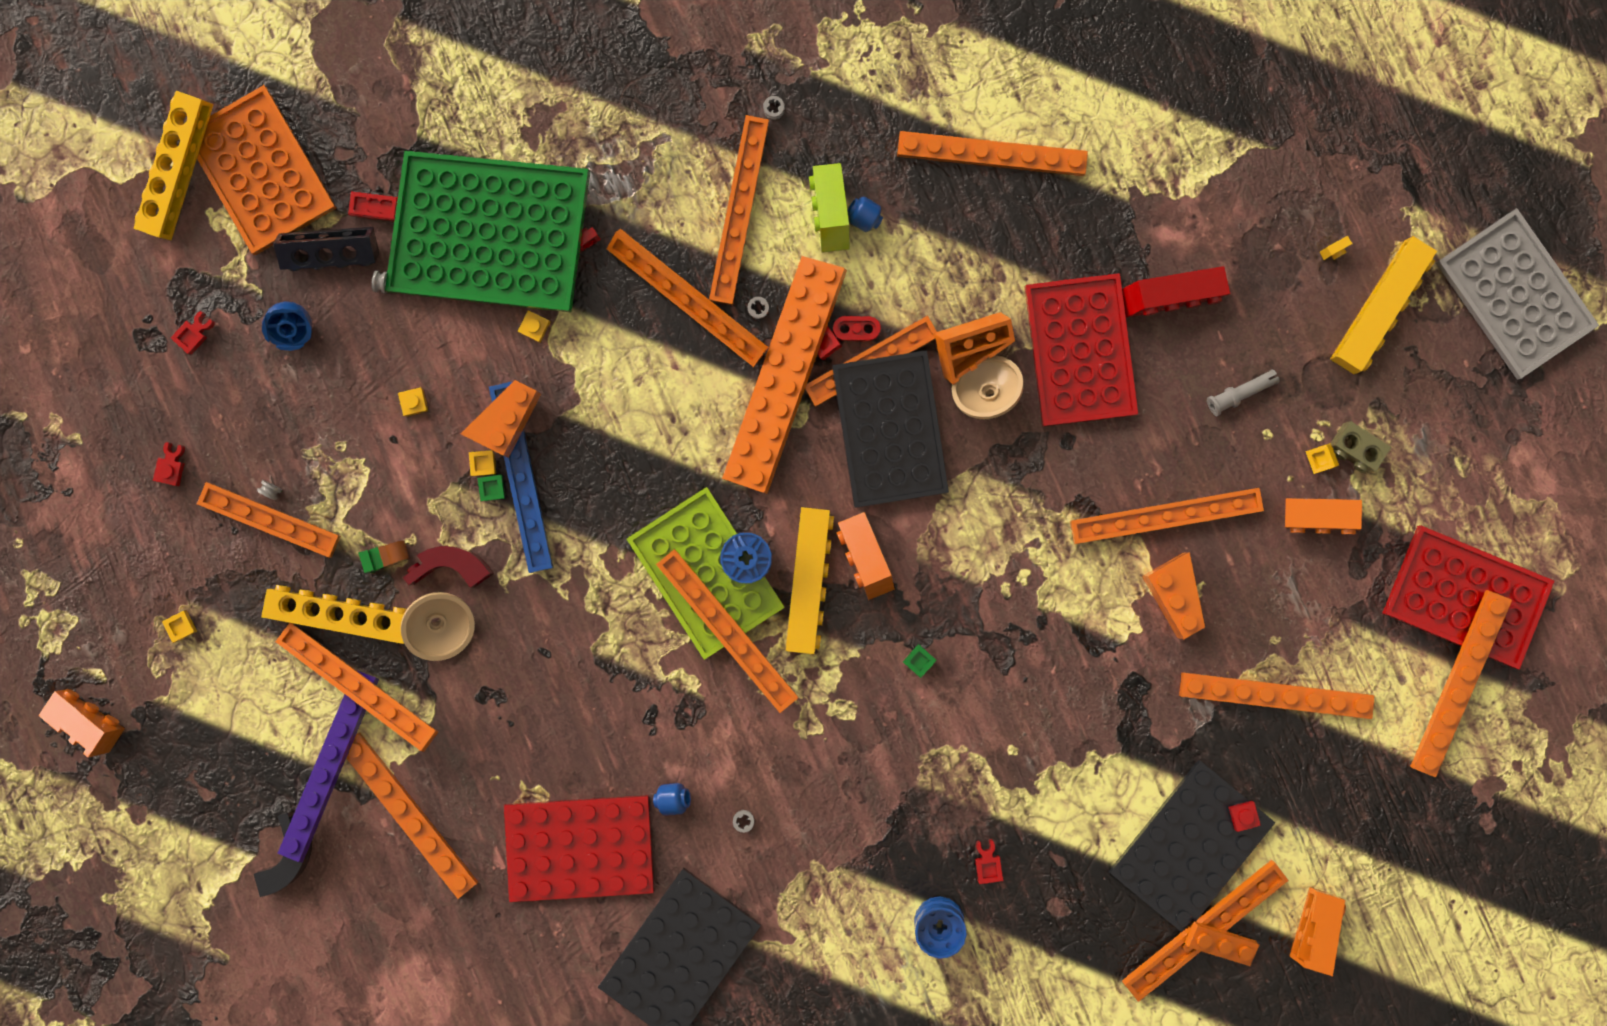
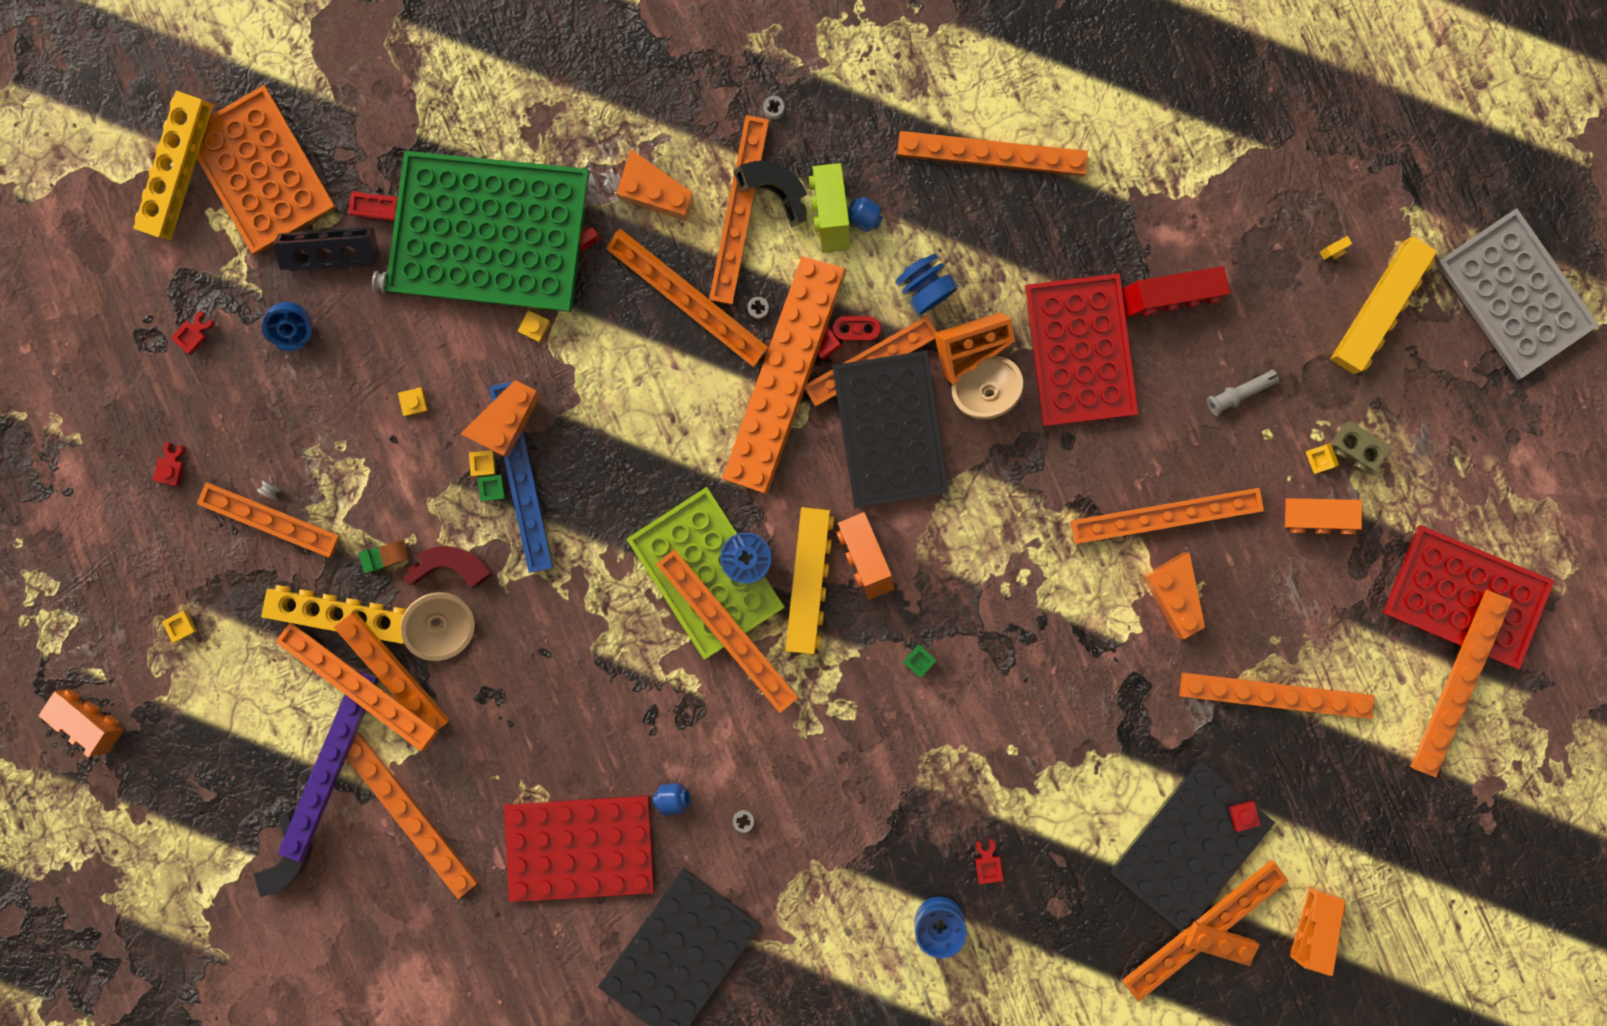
none -> orange plate [334,611,450,730]
none -> orange wedge [616,149,694,221]
none -> black arch [733,161,807,228]
none -> blue wheel [895,253,959,316]

